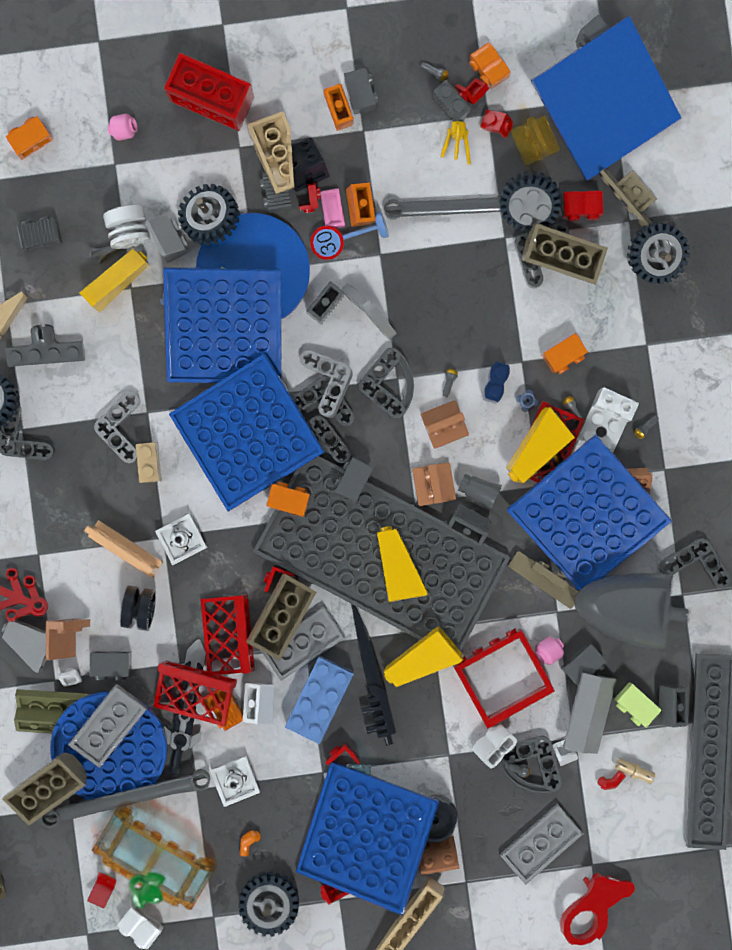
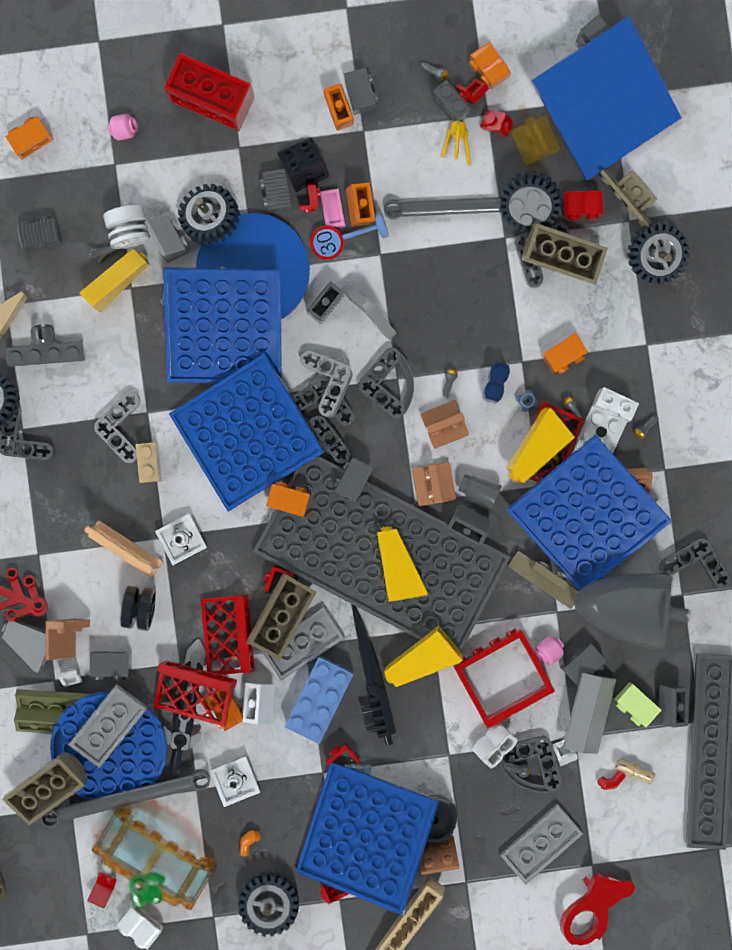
tan wedge [247,111,294,194] -> none

